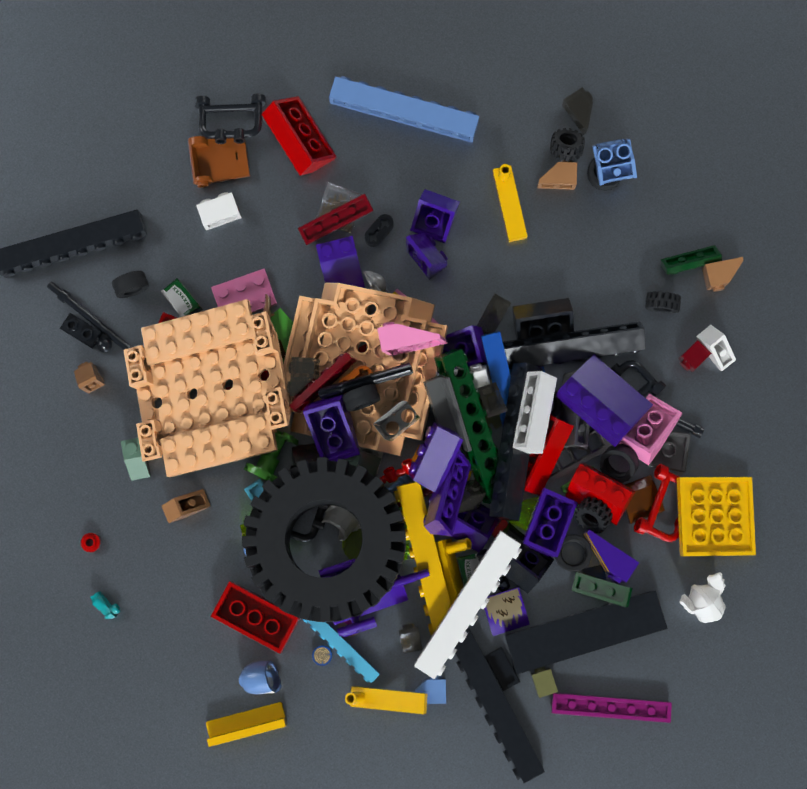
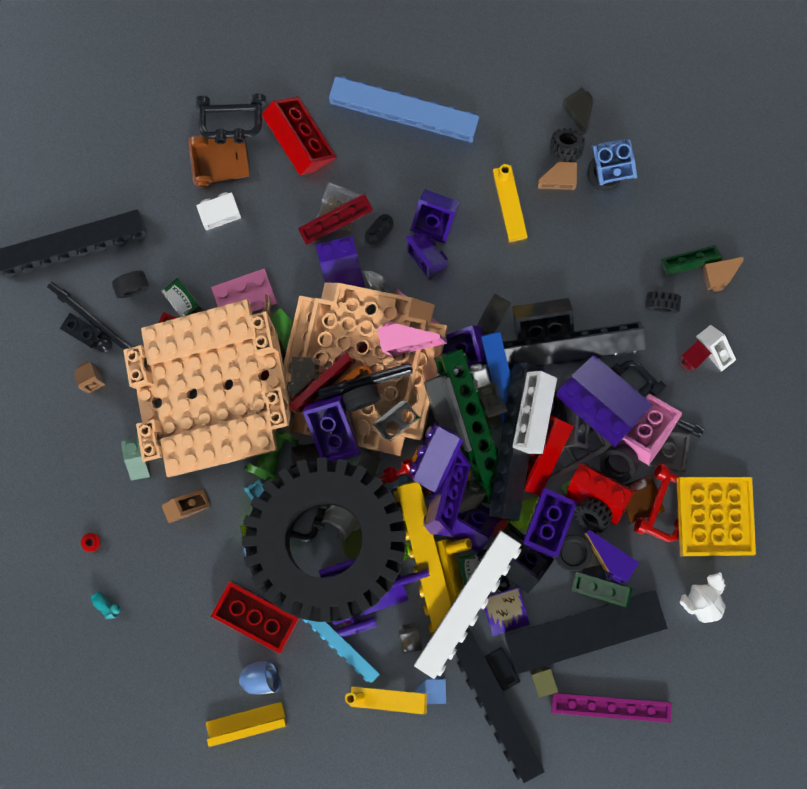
tile [312,645,332,666] -> none

